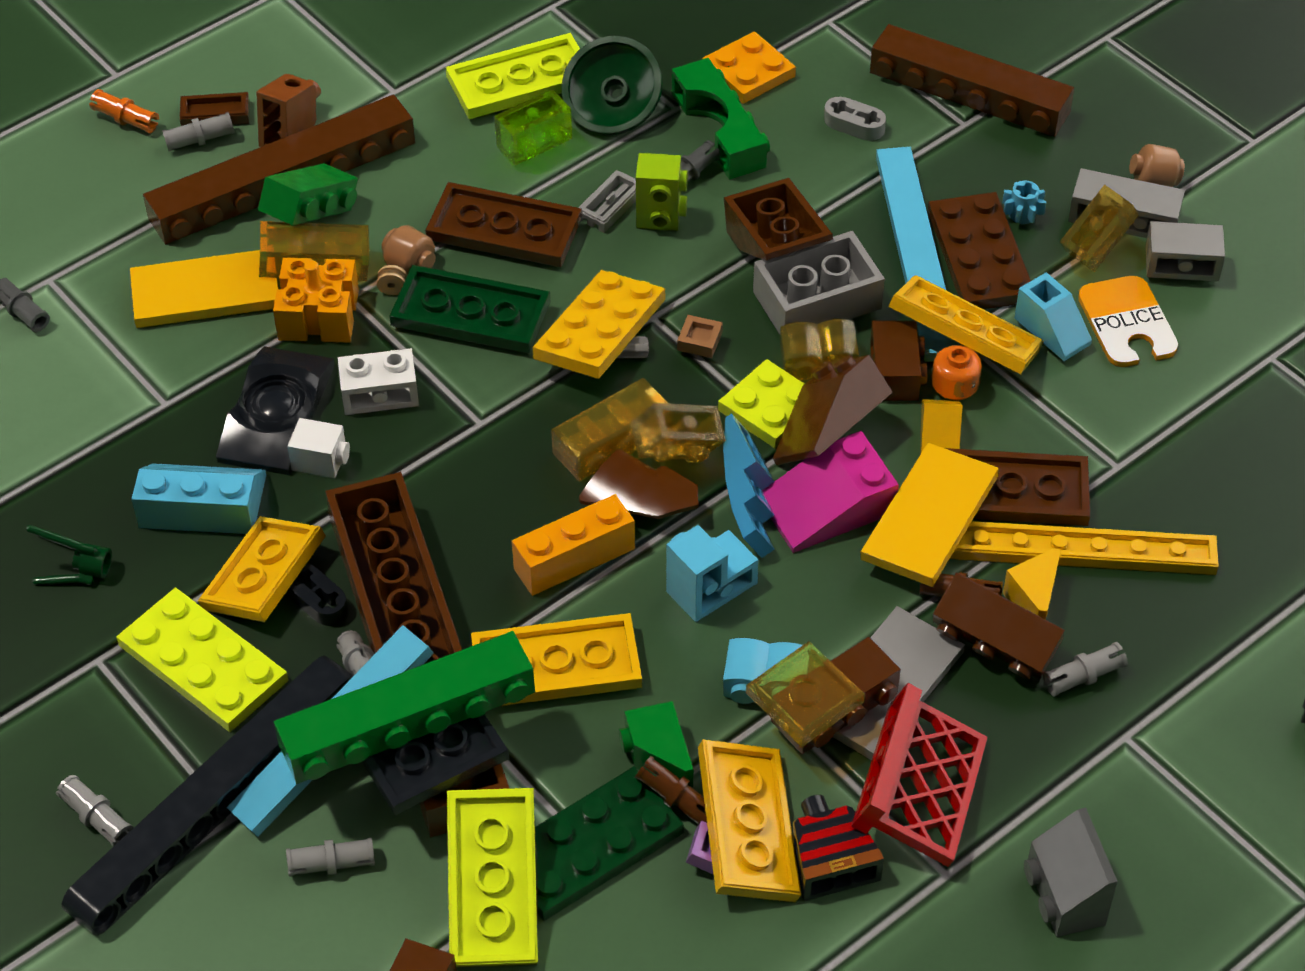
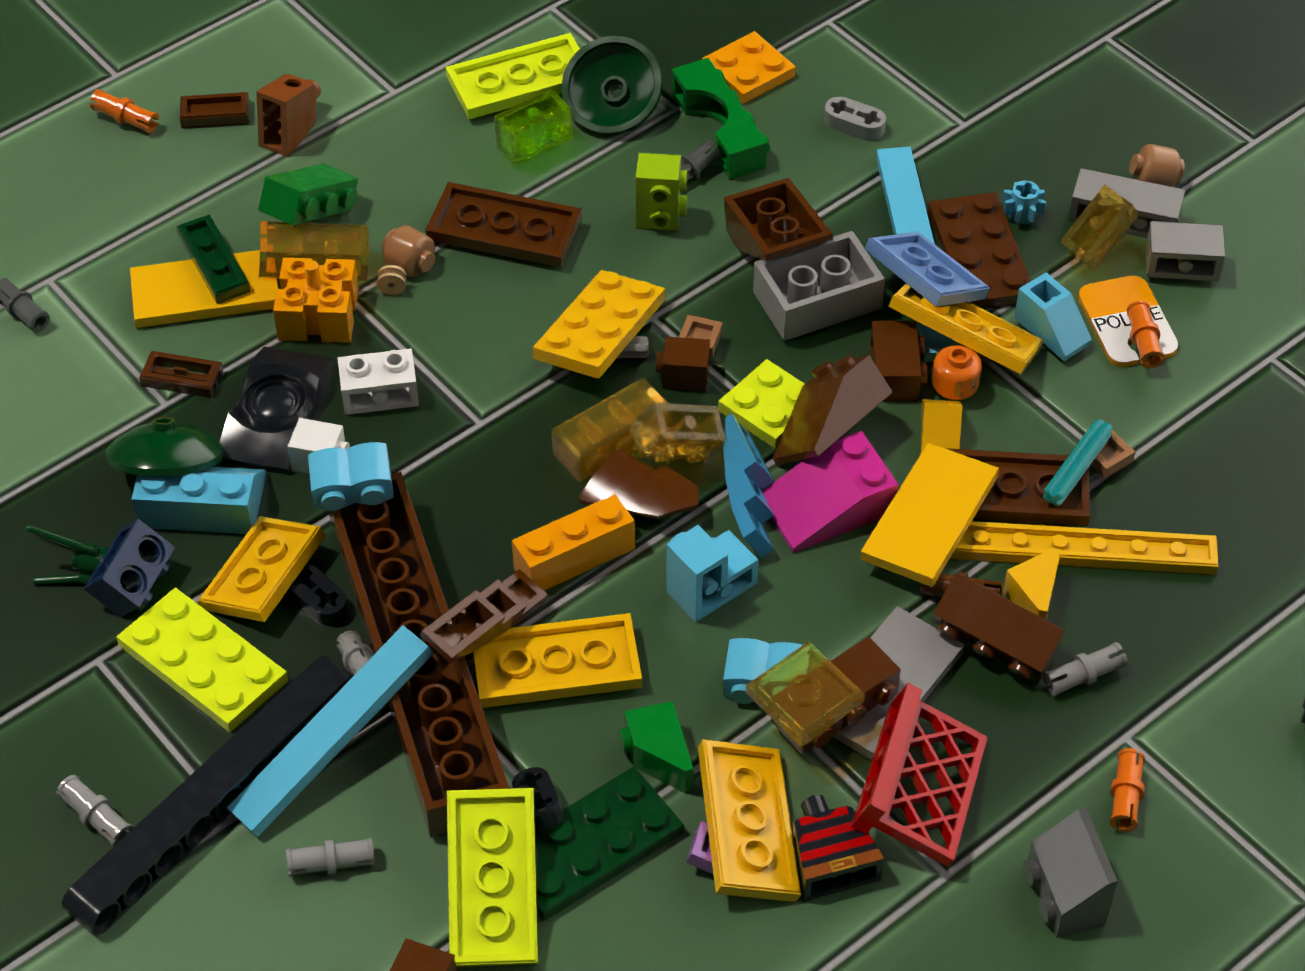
reddish brown brick [143,94,415,245] -> none
light grey pin [162,112,235,152] -> none
green brick [273,631,535,784] -> none
black plate [362,714,509,815] -> none
dark green plate [389,265,551,353] -> none
light grey tile [578,170,636,233] -> none
reddish brown pin [635,756,707,824] -> none
clear yellow brick [780,319,859,381] -> none
reddish brown brick [870,24,1075,137] -> none
none -> dark blue brick [83,519,175,618]
none -> dark green dish [106,417,223,476]
none -> reddish brown tile [139,351,223,398]
none -> dark green tile [176,214,250,304]
none -> medium azure brick [308,442,394,511]
none -> reddish brown slope [420,569,548,663]
none -> black beam [512,767,564,832]
none -> reddish brown brick [656,336,710,392]
none -> medium blue tile [865,232,990,307]
none -> teal axle [1043,419,1113,506]
none -> medium nougat plate [1091,430,1136,478]
none -> orange pin [1110,748,1145,832]
none -> orange pin [1126,300,1164,369]

